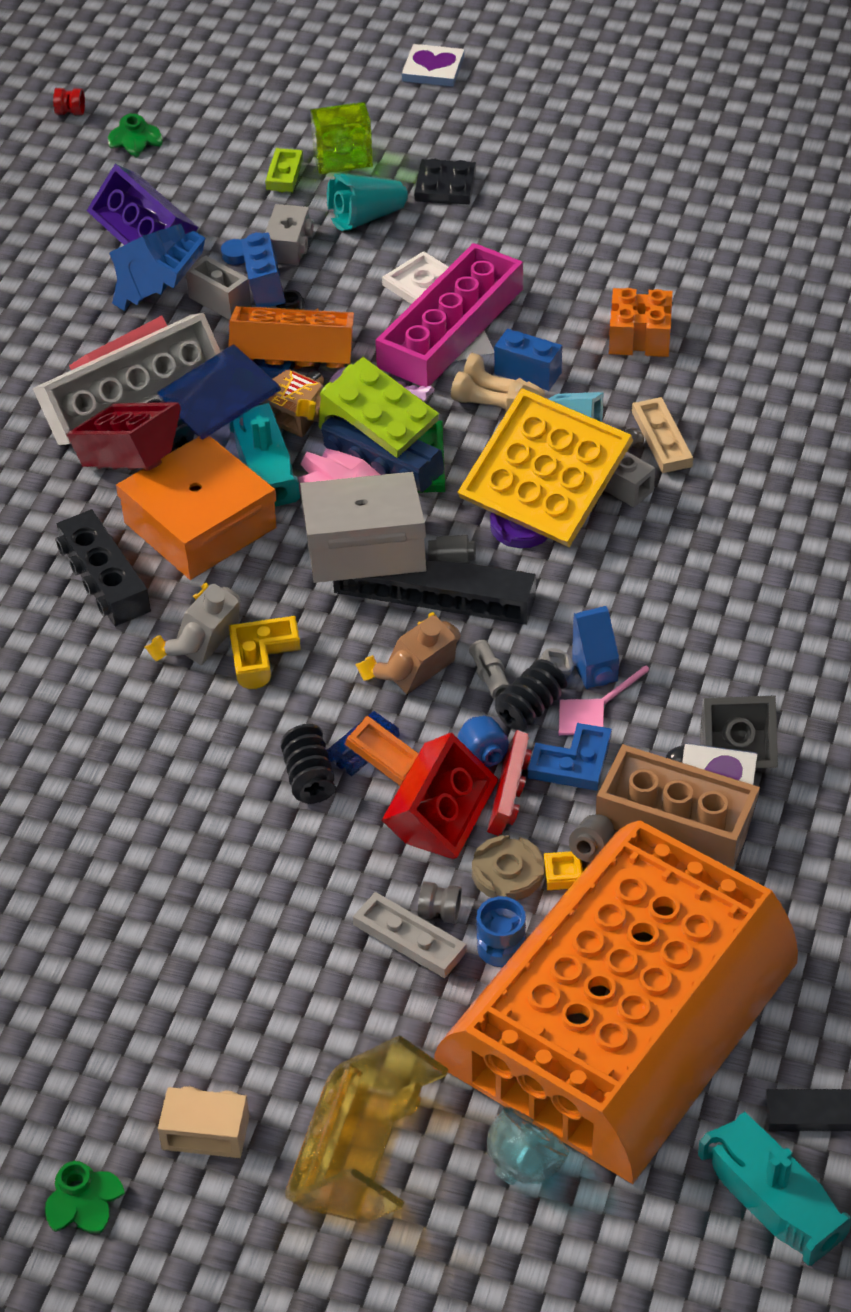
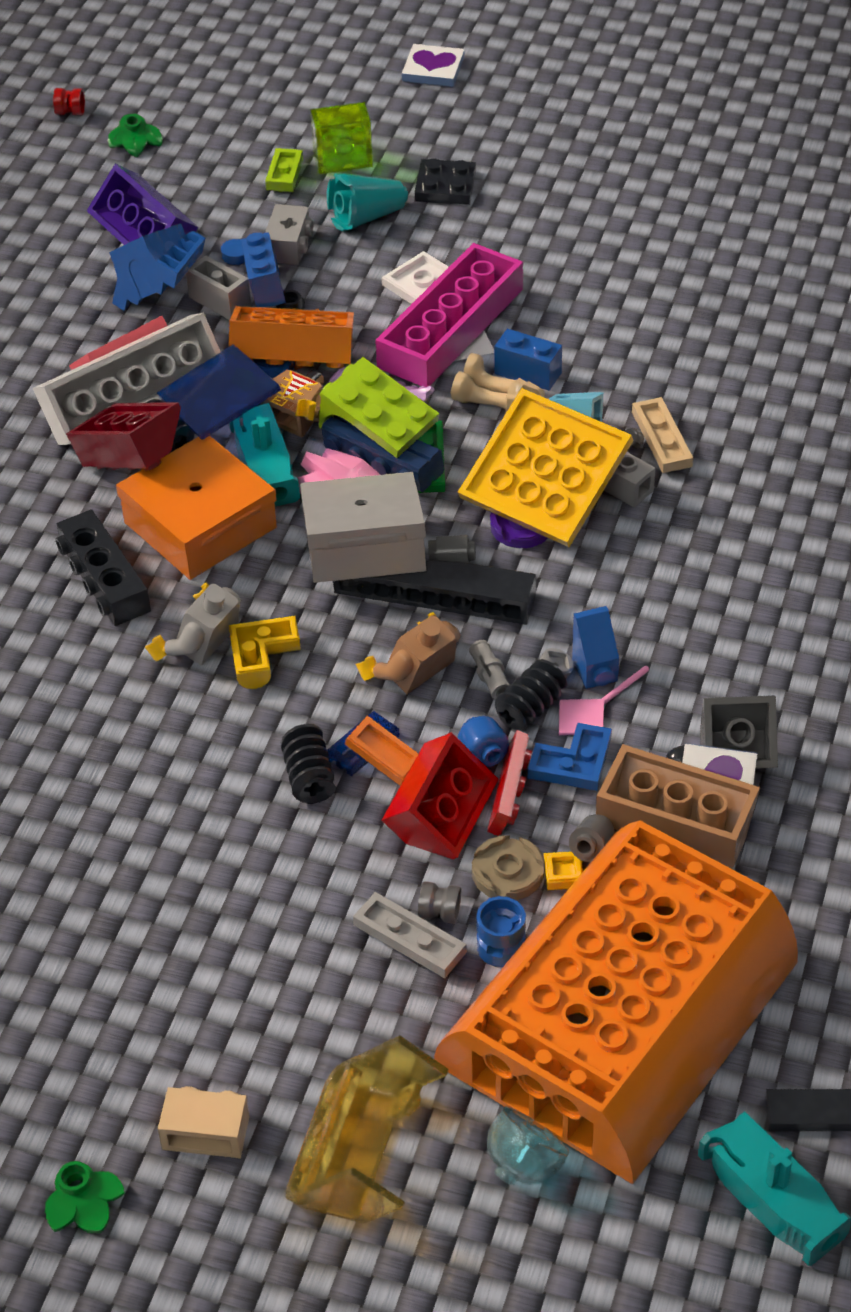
orange brick [609,288,673,357] -> none

